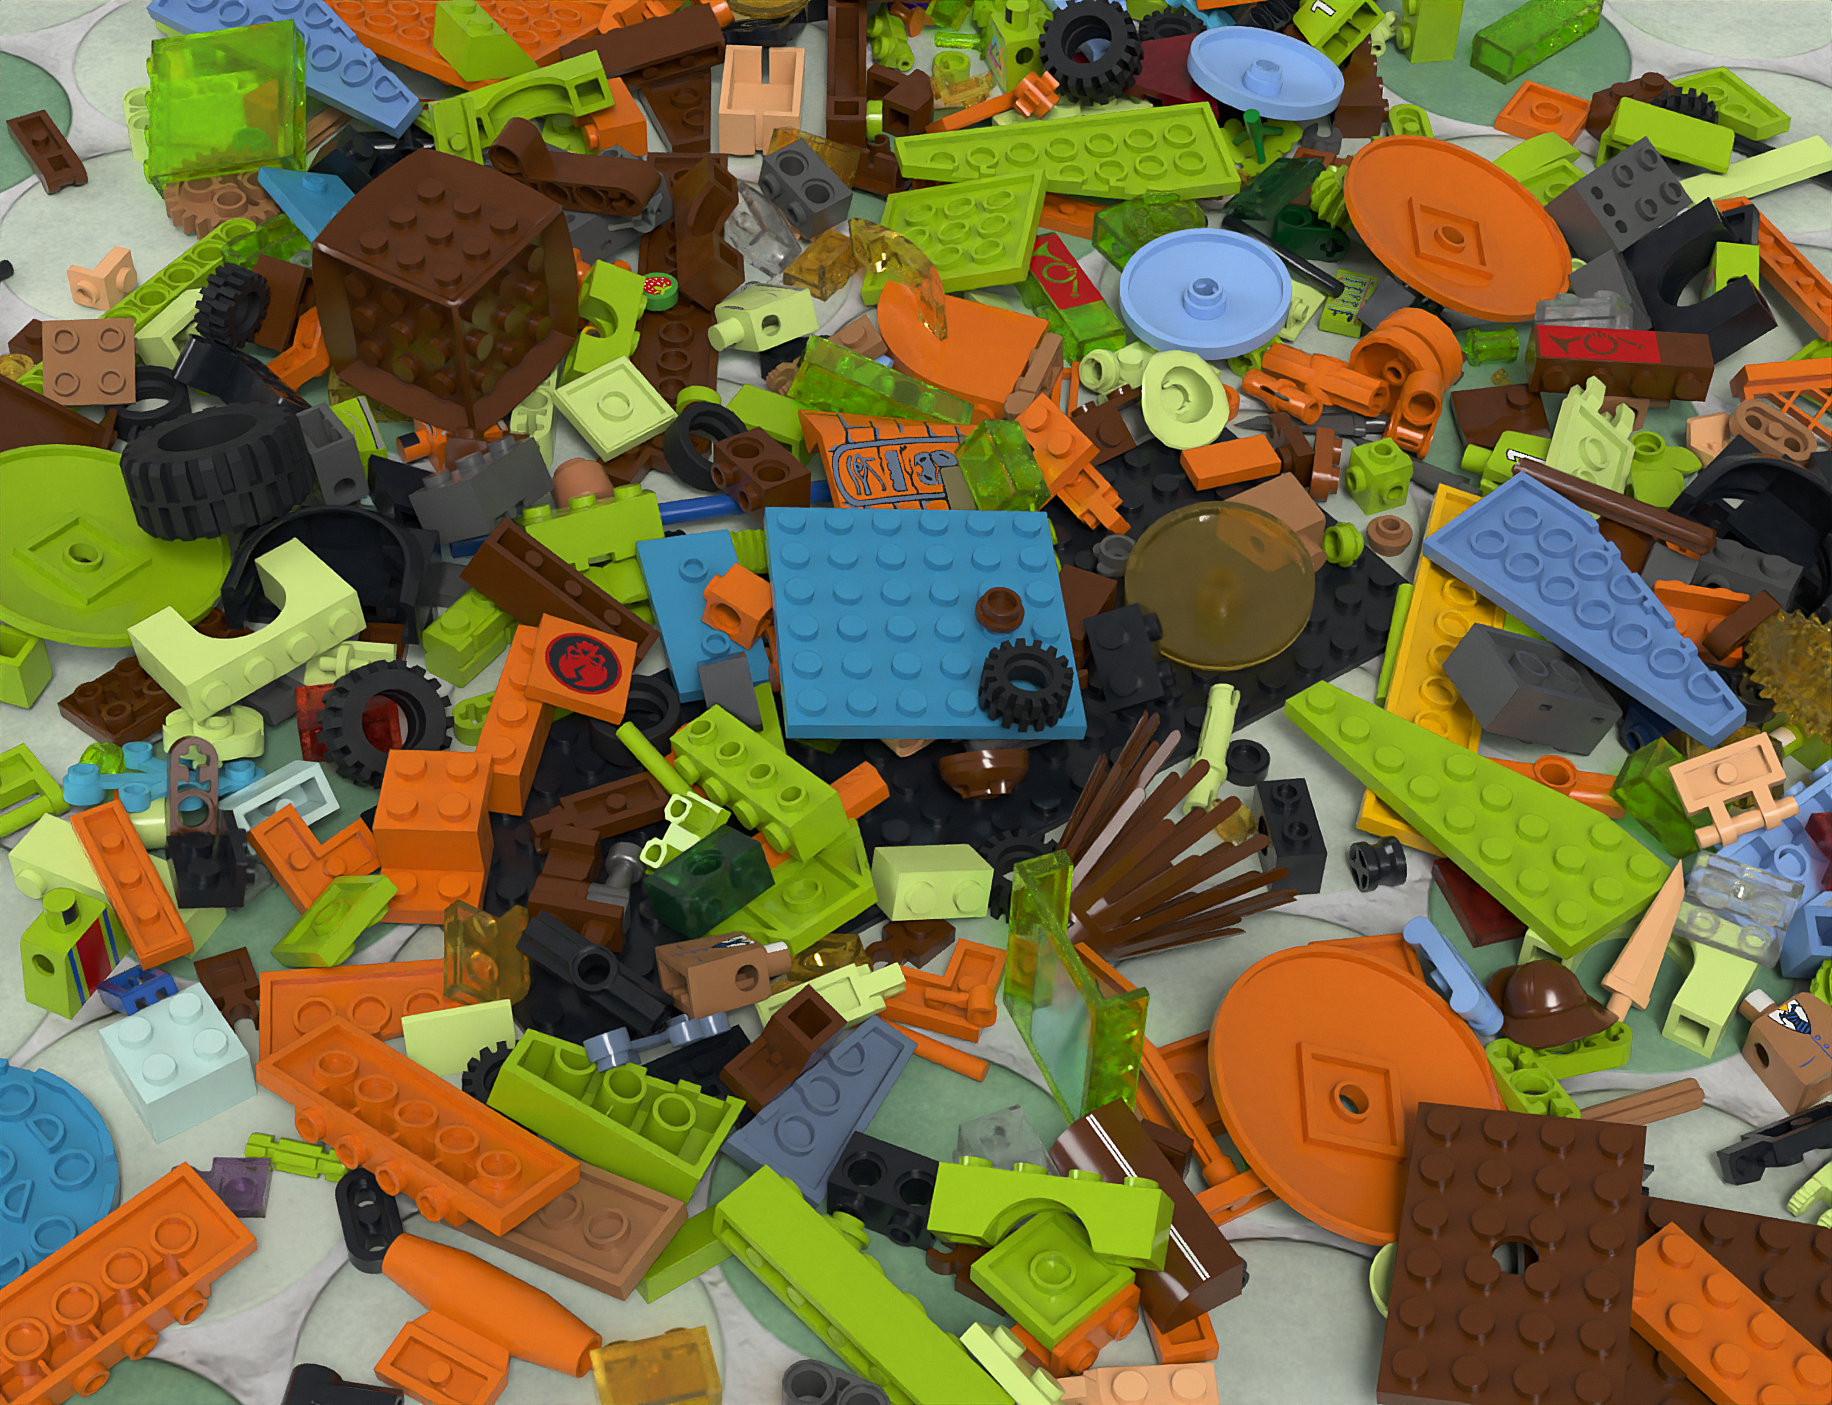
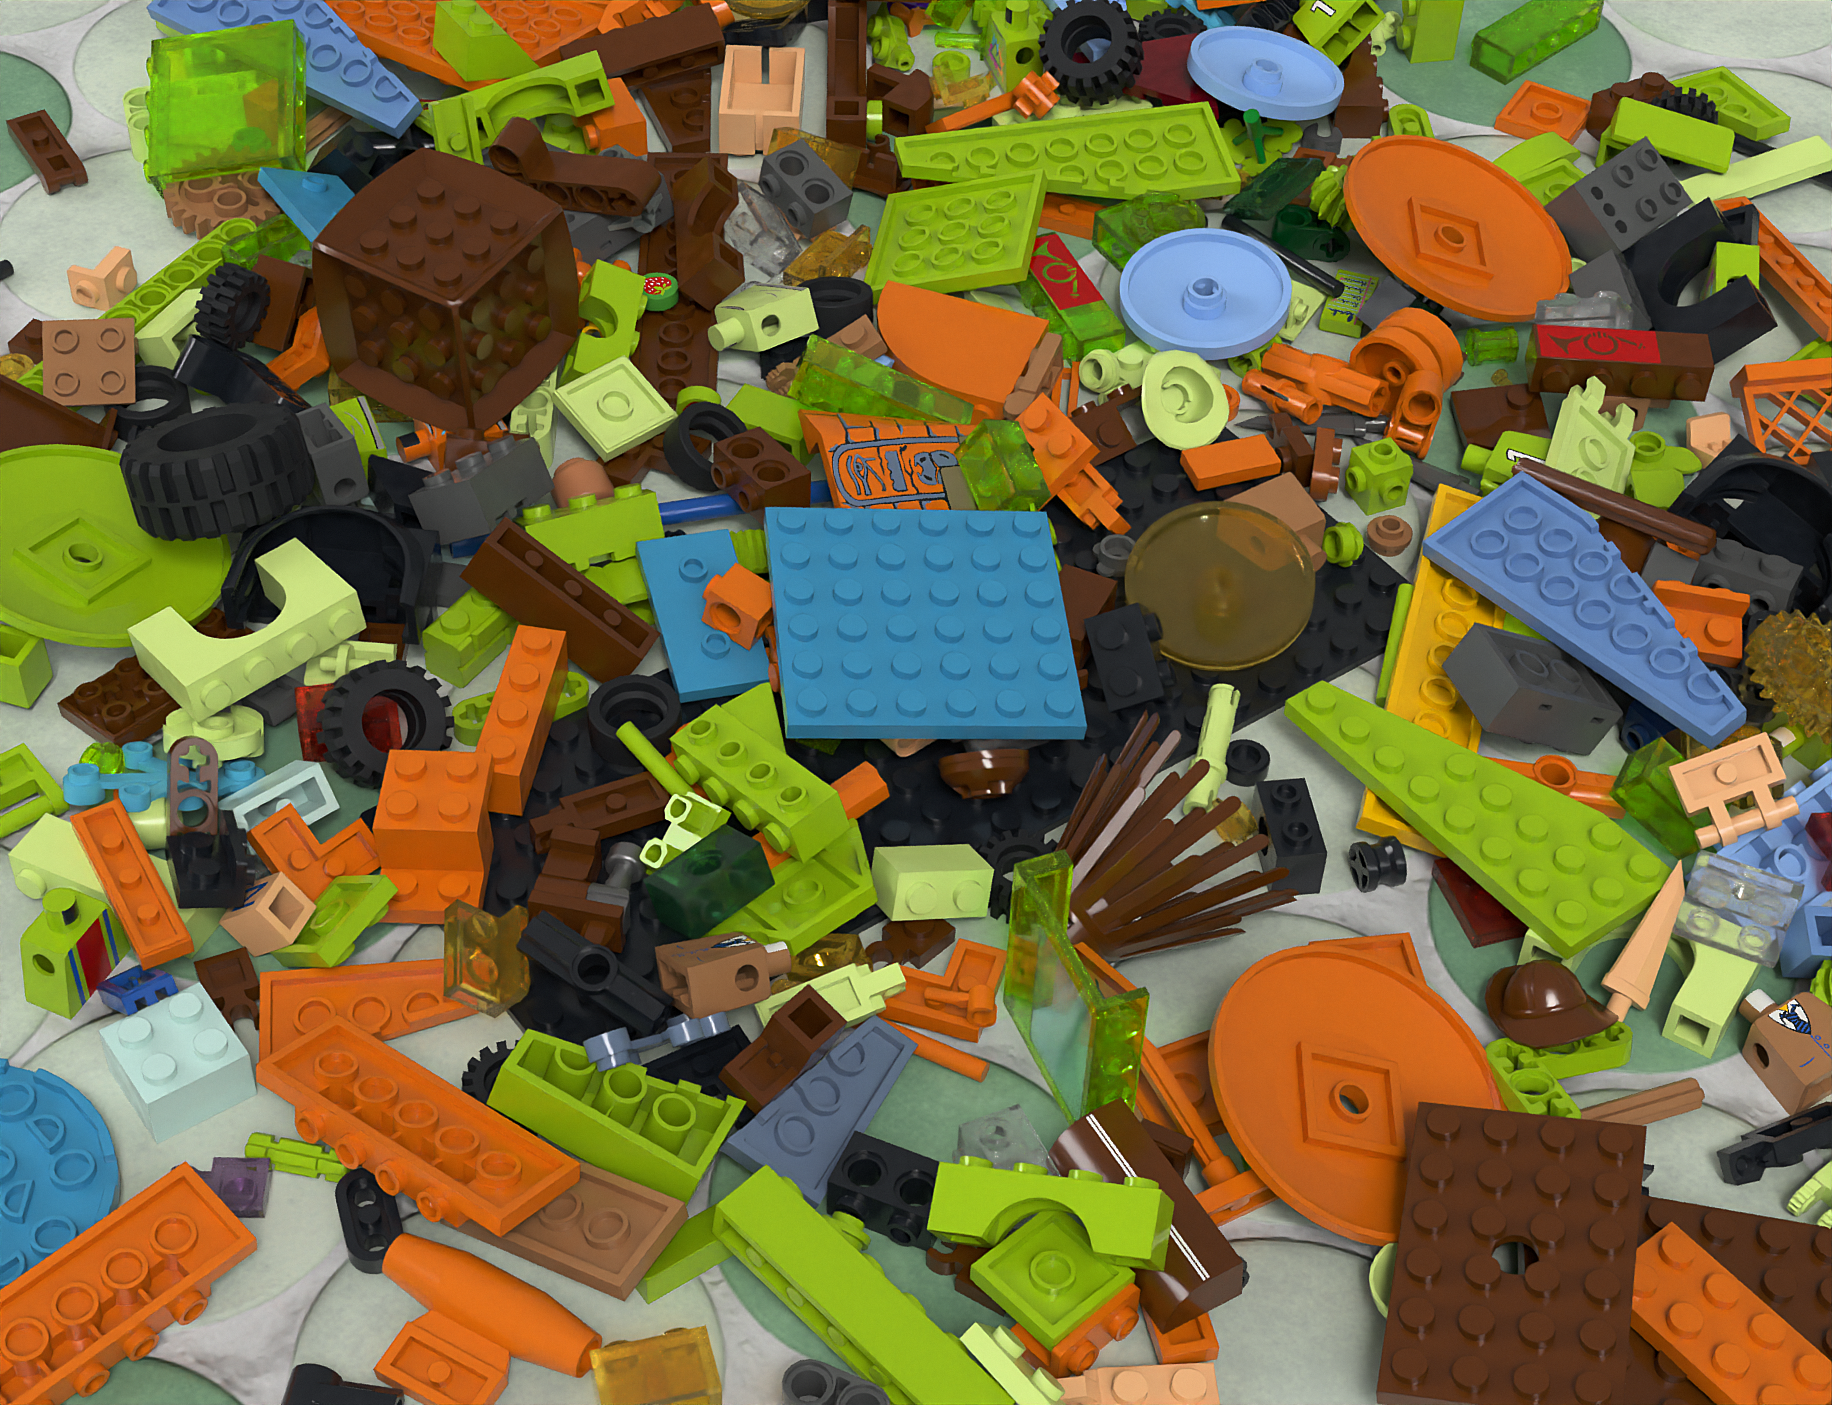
yellowish green slope [401,999,516,1077] -> none
tile [523,613,638,725] -> none
black slope [697,651,764,732] -> none
clear yellow slope [848,217,948,341] -> none
reddish brown plate [975,587,1025,633] -> none
black tyre [978,638,1074,733] -> none
light blue plate [1403,916,1504,1037] -> none
reddish brown beam [1702,589,1783,662] -> none
medium nougat plate [1729,399,1817,466] -> none
none -> light nougat brick [218,871,317,957]
none -> black tyre [796,276,874,337]

